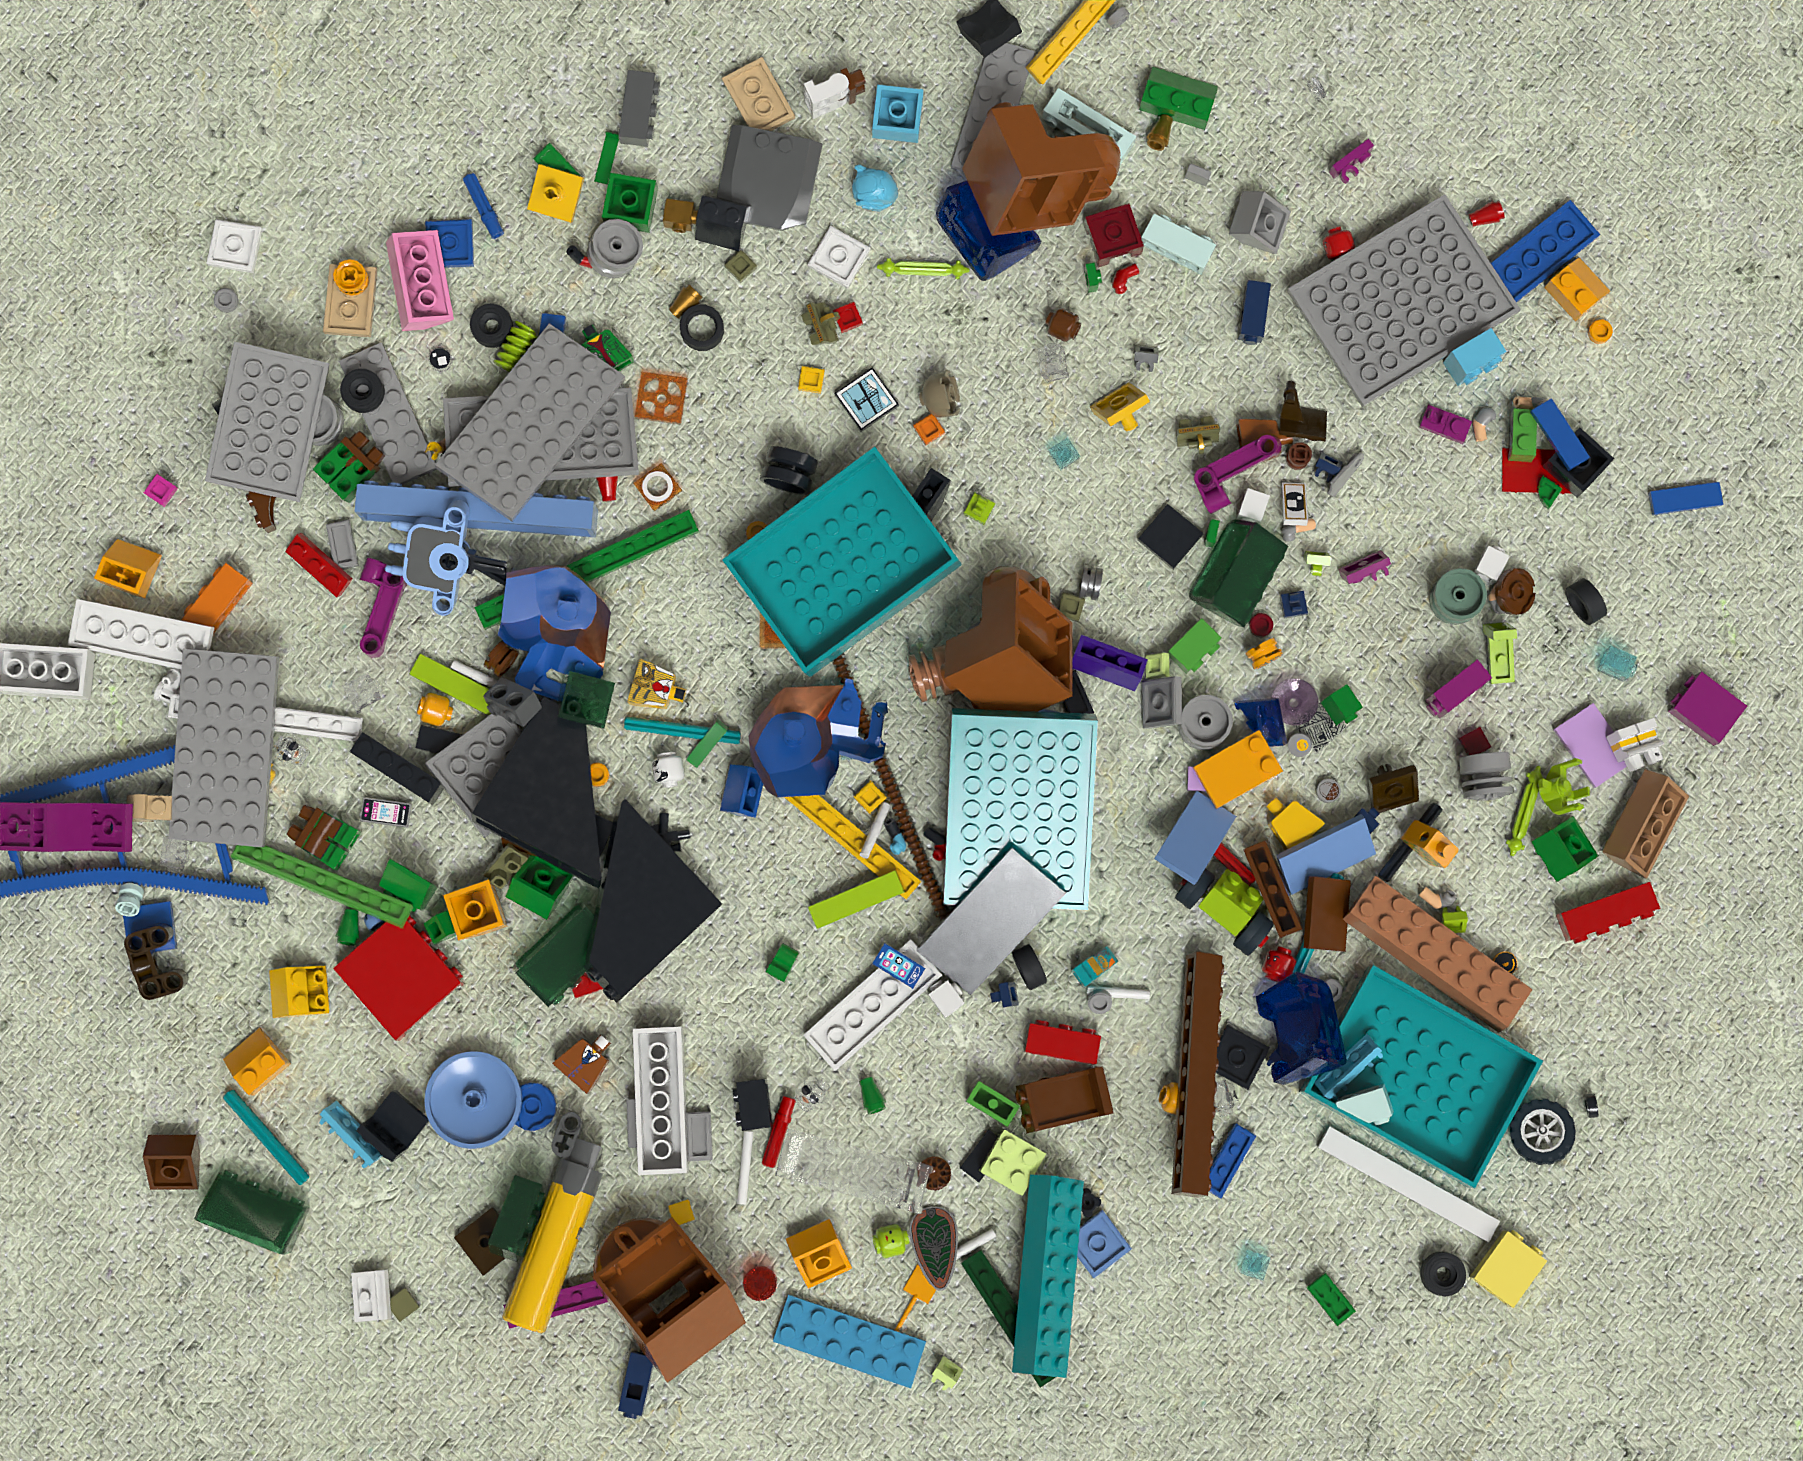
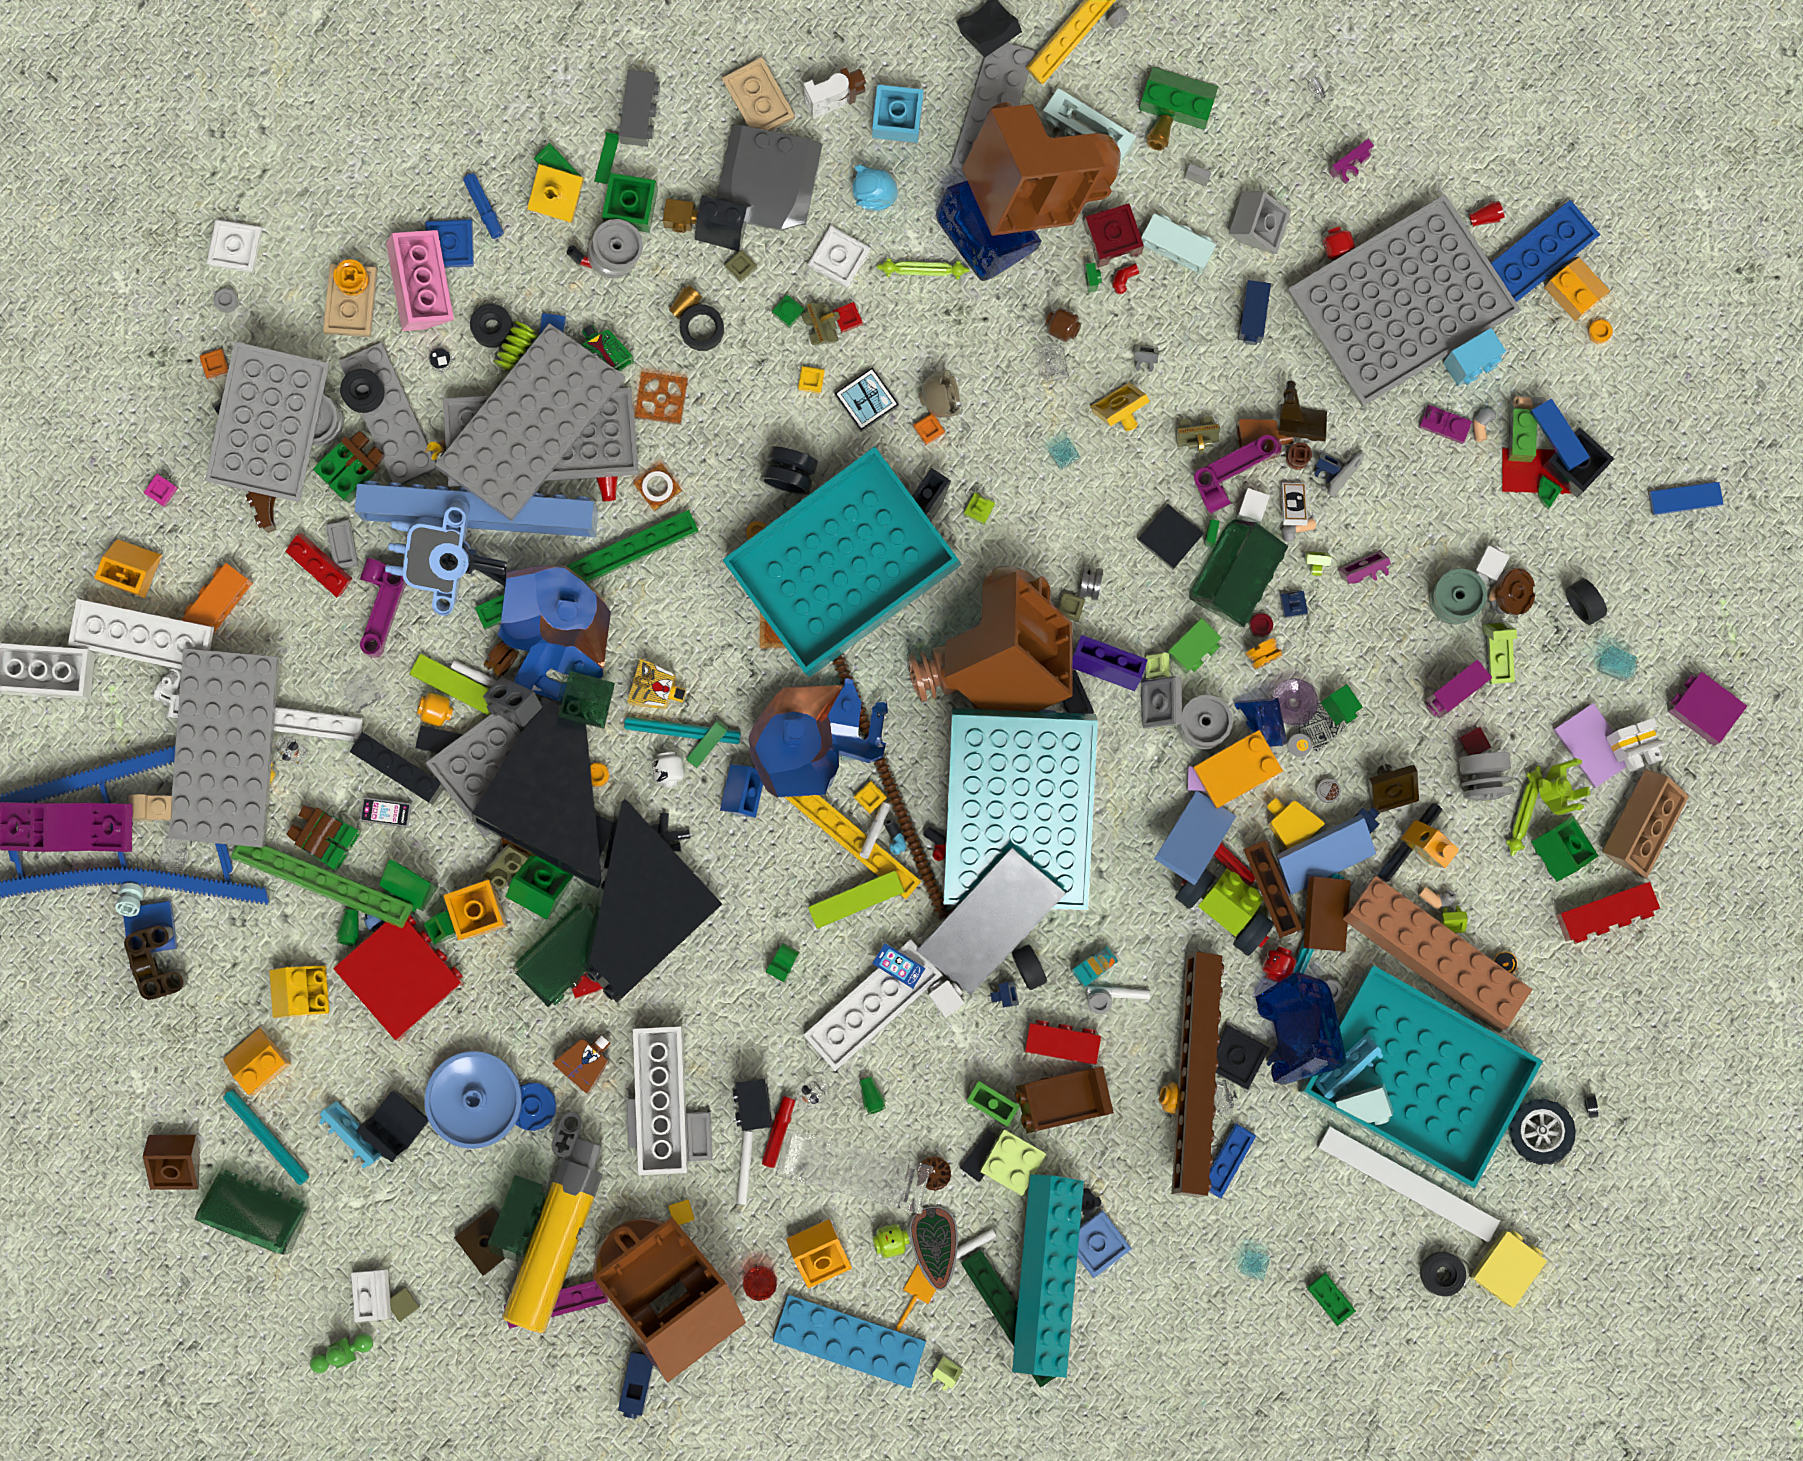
none -> orange tile [199,349,229,379]
none -> bright green piece [310,1333,373,1374]
none -> green plate [772,295,805,328]

